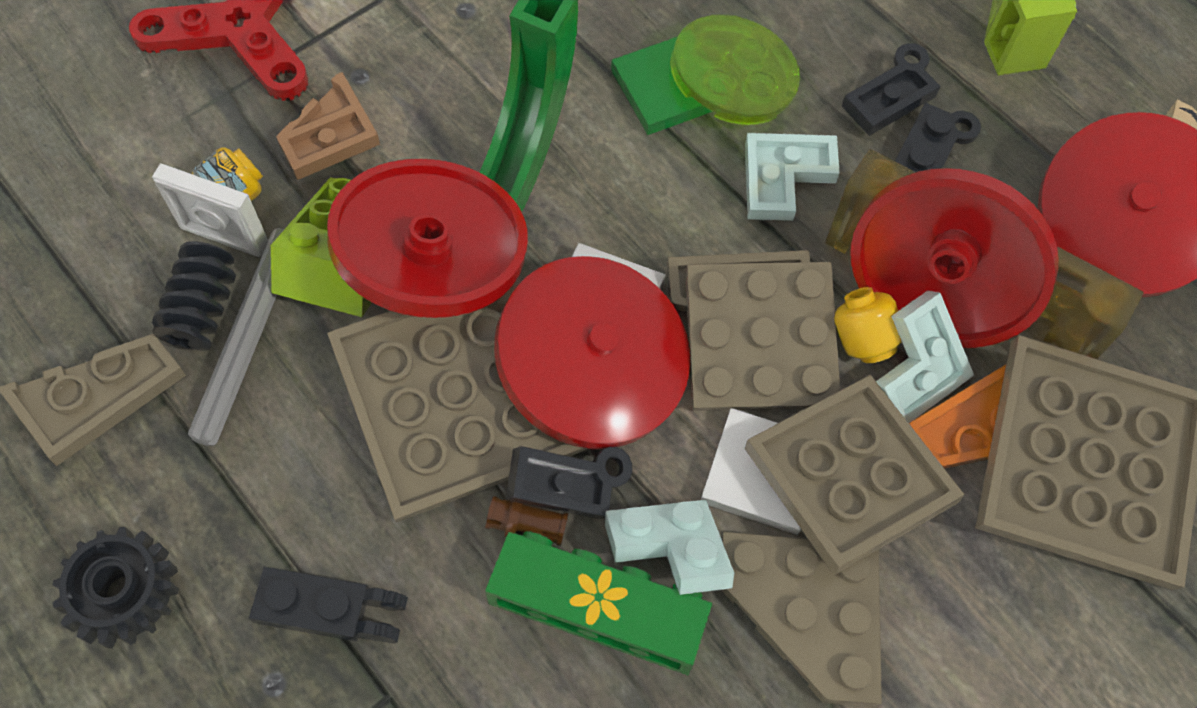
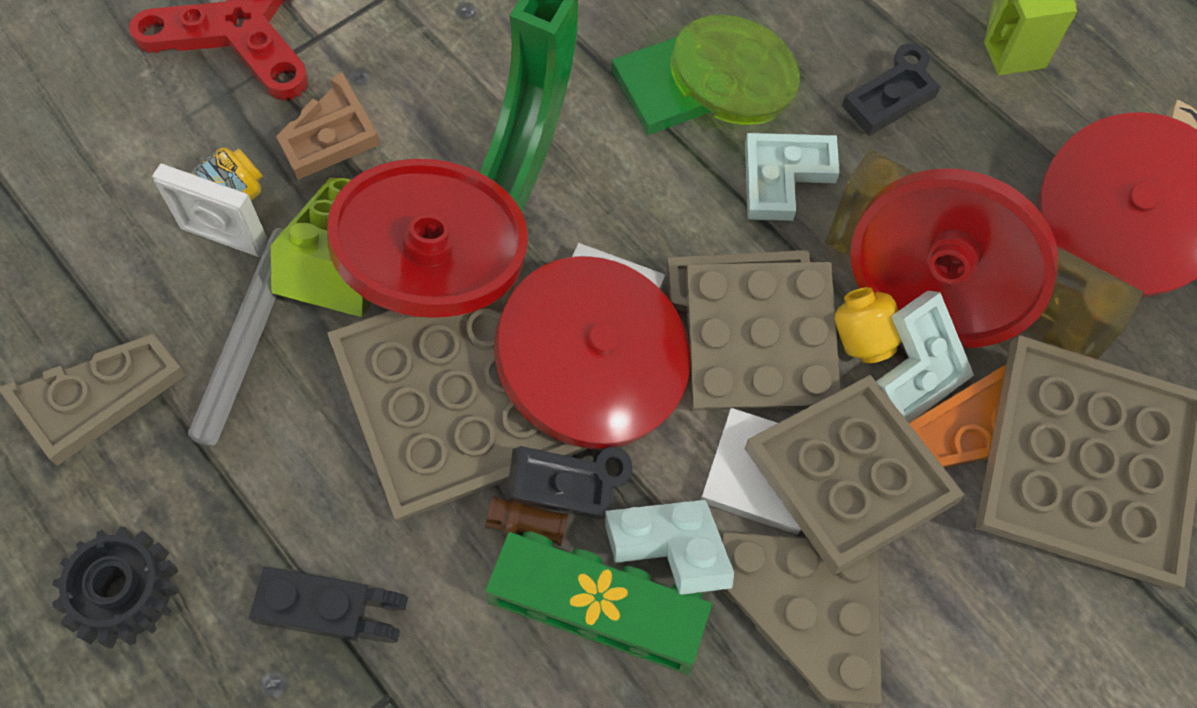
black piece [152,241,237,351] -> none
black hinge [888,102,981,180] -> none

